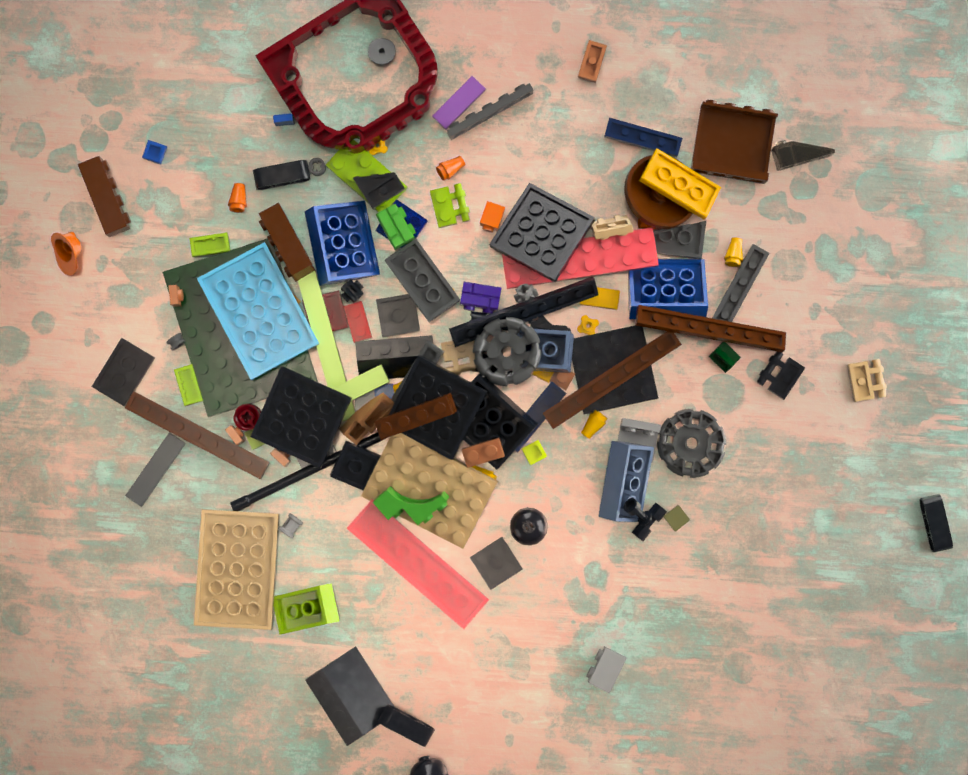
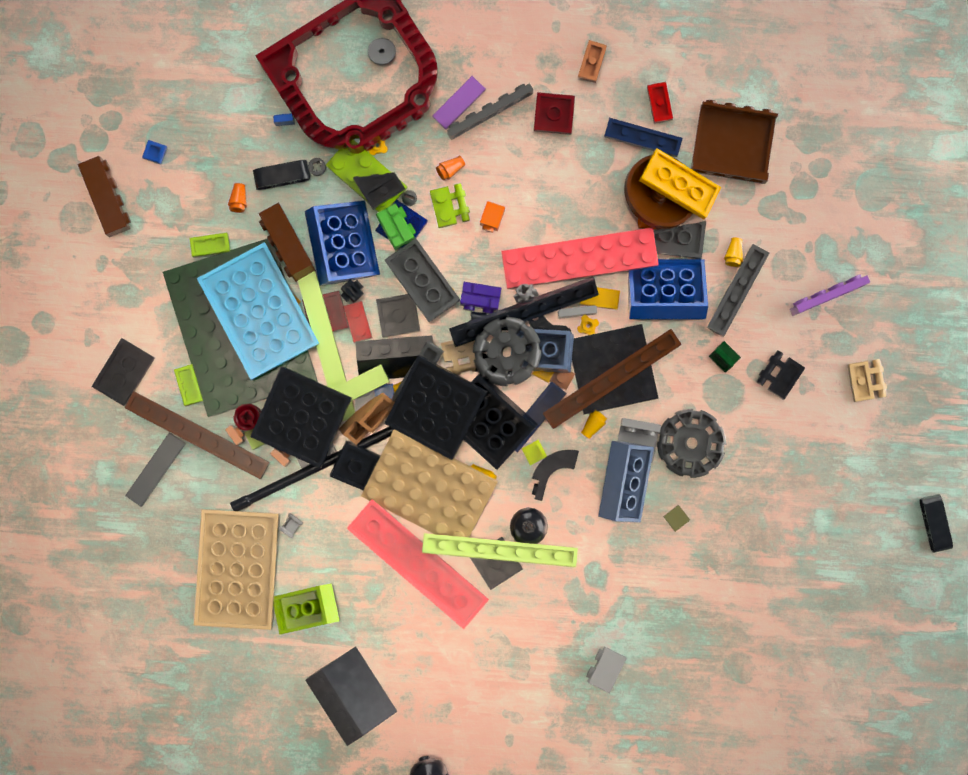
orange piece [51,232,82,276] -> none
dark grey bush [166,333,186,351] -> none
nougat plate [169,285,184,307] -> none
bright green arch [373,486,449,525] -> none
reddish brown brick [374,393,457,440] -> none
black beam [378,704,435,747] -> none
nougat plate [461,438,505,468] -> none
plate [489,183,595,282] -> none
tan plate [591,215,633,240] -> none
black bar [623,498,667,541] -> none
reddish brown plate [635,305,786,352] -> none
clear smoke slope [771,140,835,171] -> none
none -> dark grey hinge [402,190,417,206]
none -> yellowish green tile [422,533,578,567]
none -> black arch [531,450,579,501]
none -> dark red plate [534,92,575,135]
none -> light grey tile [557,305,597,319]
none -> red plate [647,82,673,124]
none -> medium lavender plate [789,275,870,316]

